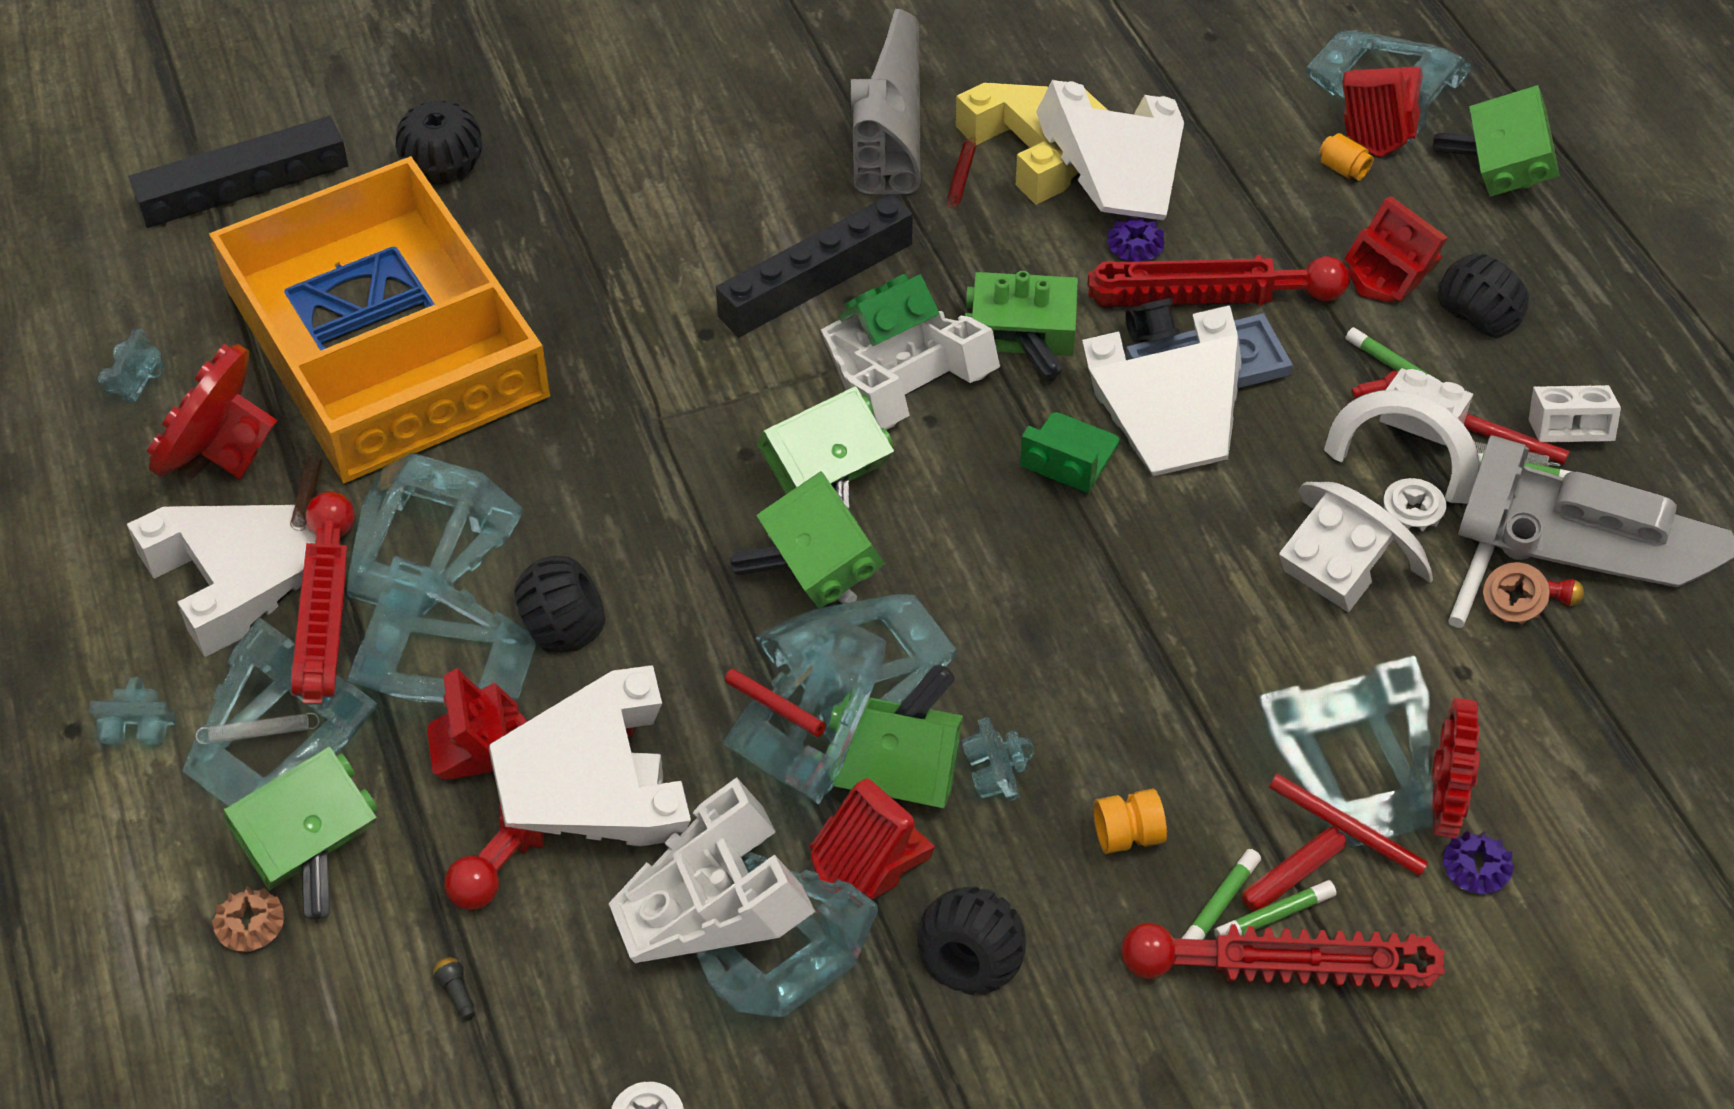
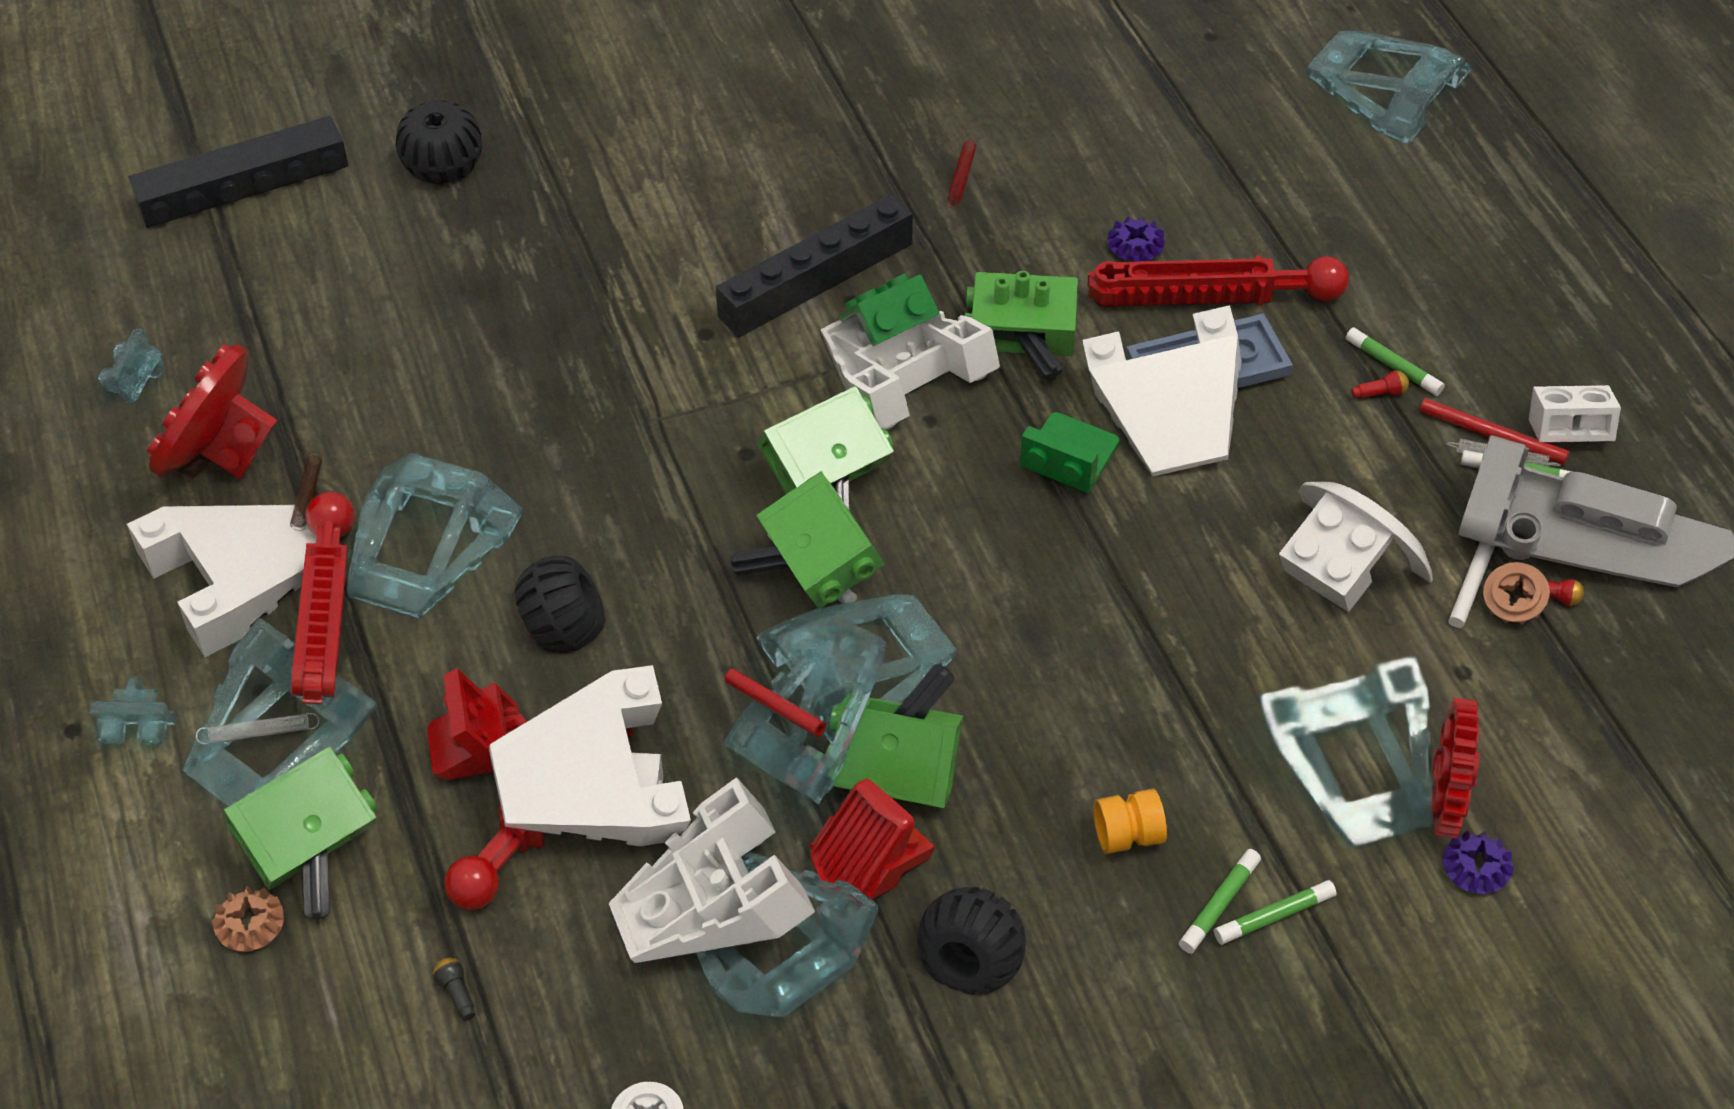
light orange panel [209,156,550,484] -> none
clear light blue windscreen [347,556,536,703] -> none
light grey panel [851,9,921,194] -> none
light yellow wedge [956,83,1108,205] -> none
clear light blue hips [961,716,1035,801] -> none
white wedge [1036,80,1184,220] -> none
red gear [1120,922,1446,990] -> none
black piece [1125,297,1180,341] -> none
red axle [1241,826,1346,912] -> none
red bar [1268,773,1428,876] -> none
light orange brick [1319,133,1374,181] -> none
white piece [1324,368,1479,504] -> none
red piece [1342,67,1423,158] -> none
red piece [1344,196,1448,302] -> none
white gear [1383,478,1446,532] -> none
bright green piece [1433,85,1560,197] -> none
black wheel [1438,253,1529,338] -> none

